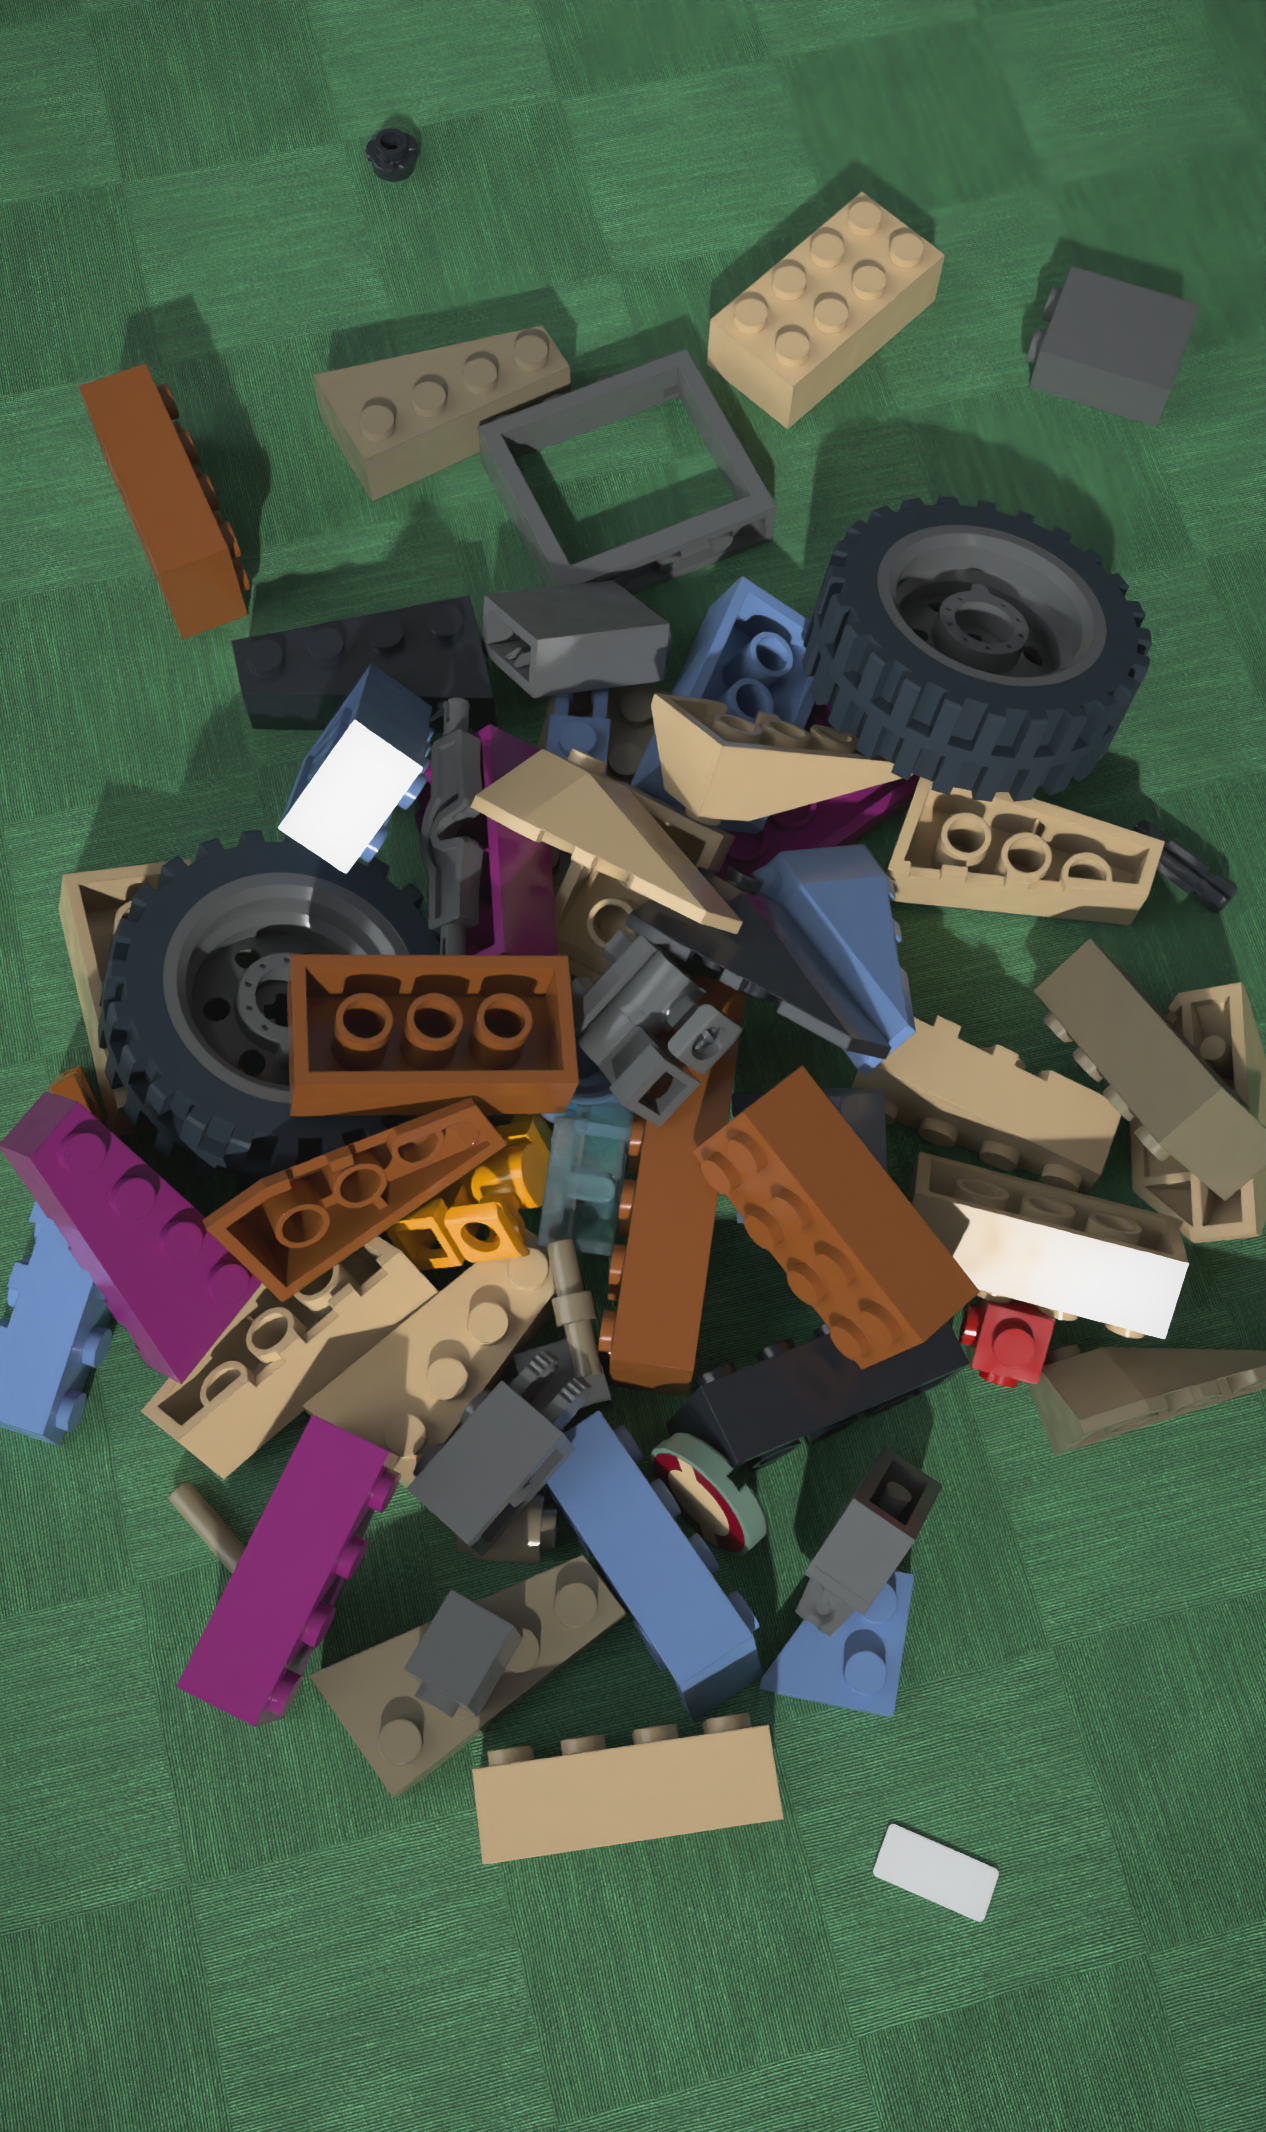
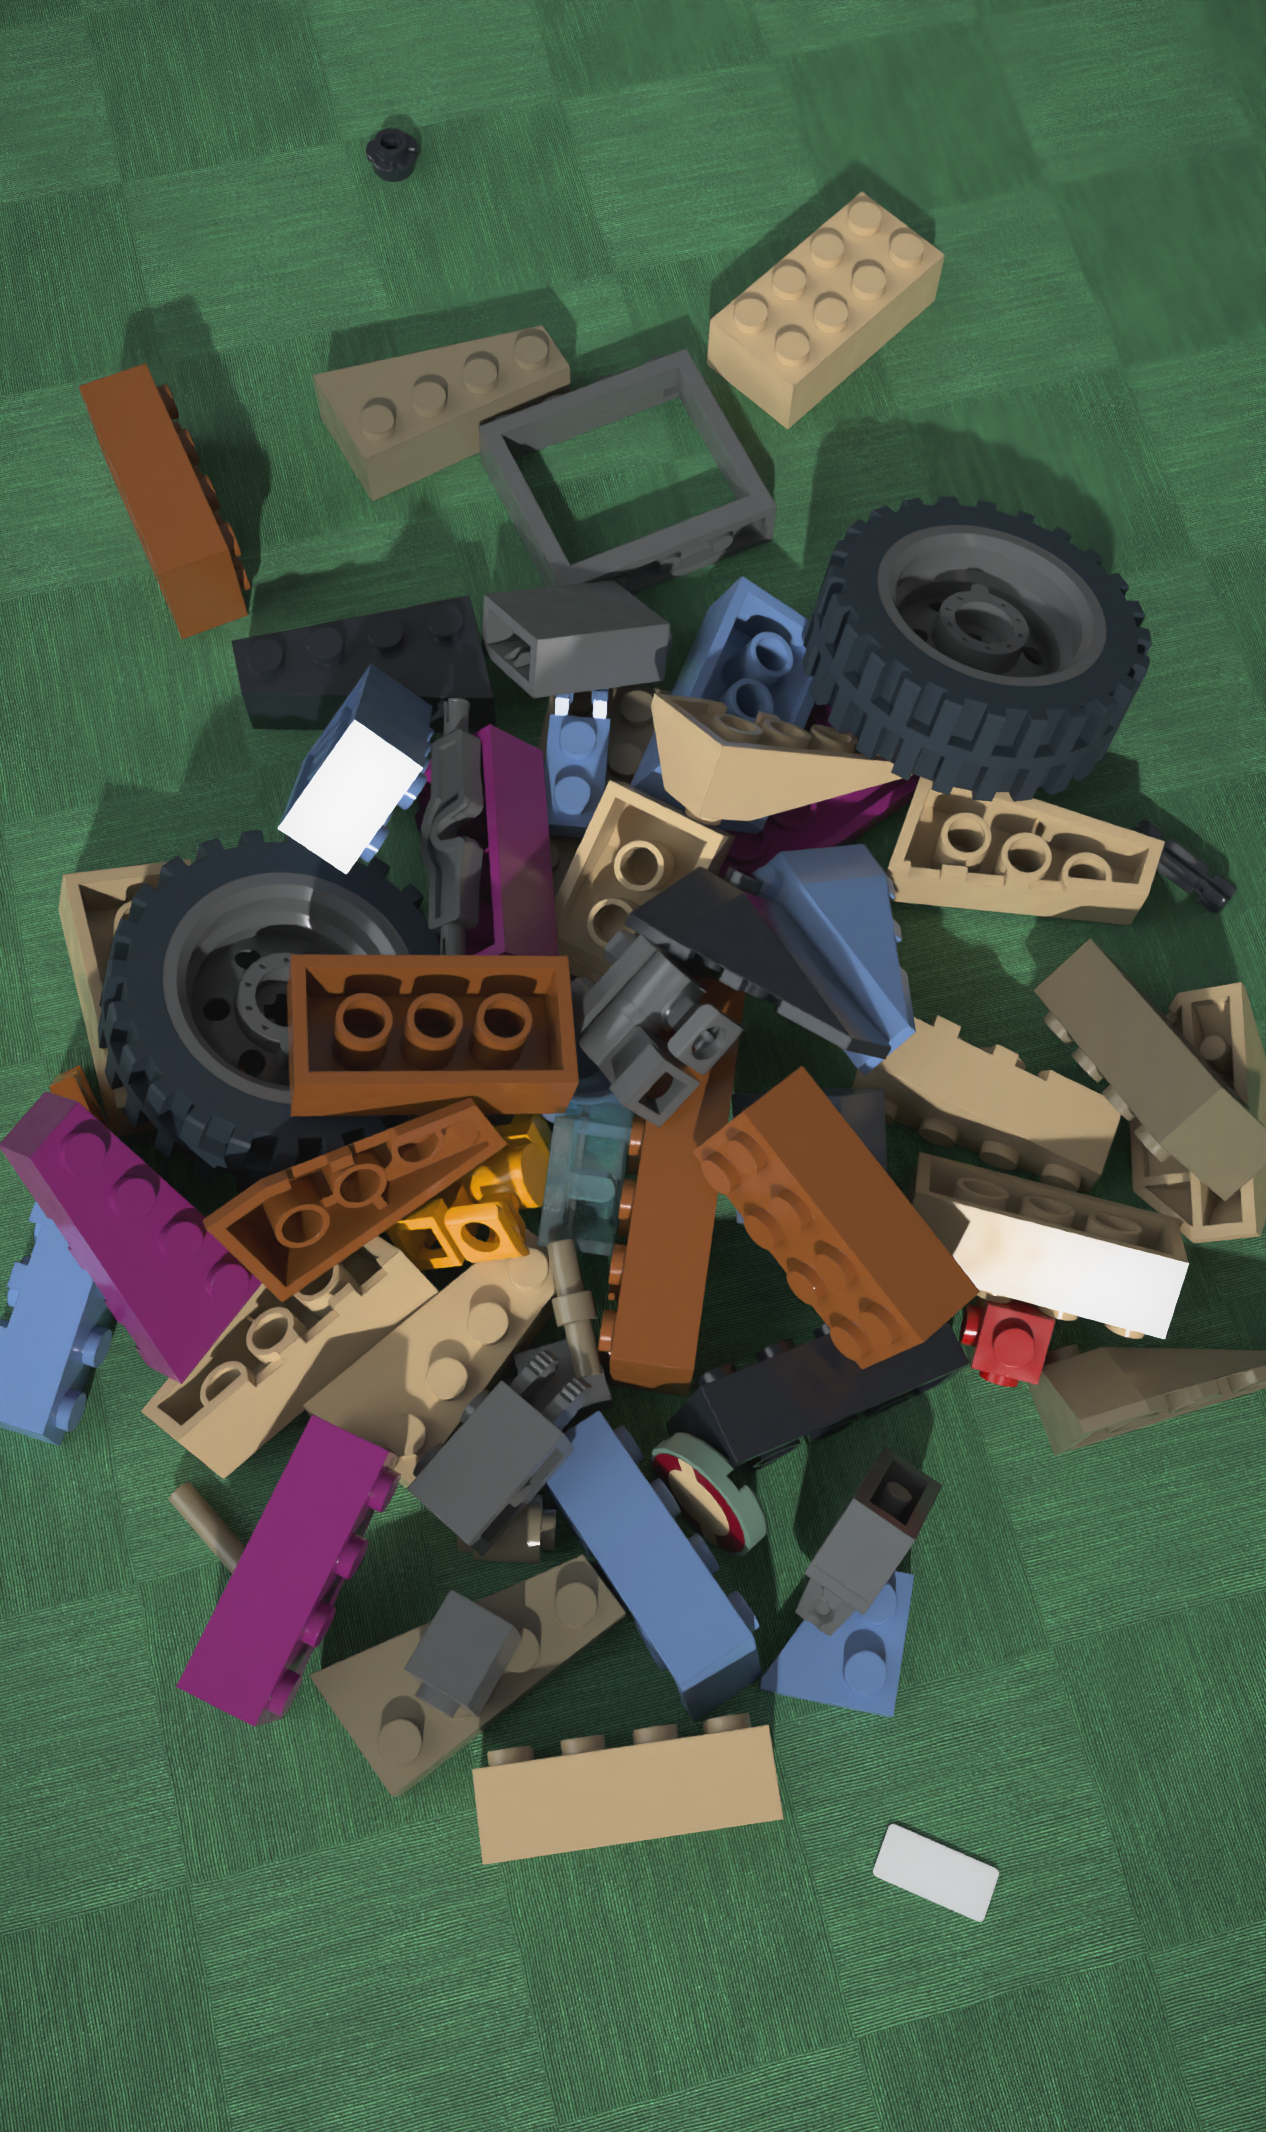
tan wedge [471,747,743,934] -> none
dark grey brick [1026,266,1201,427] -> none

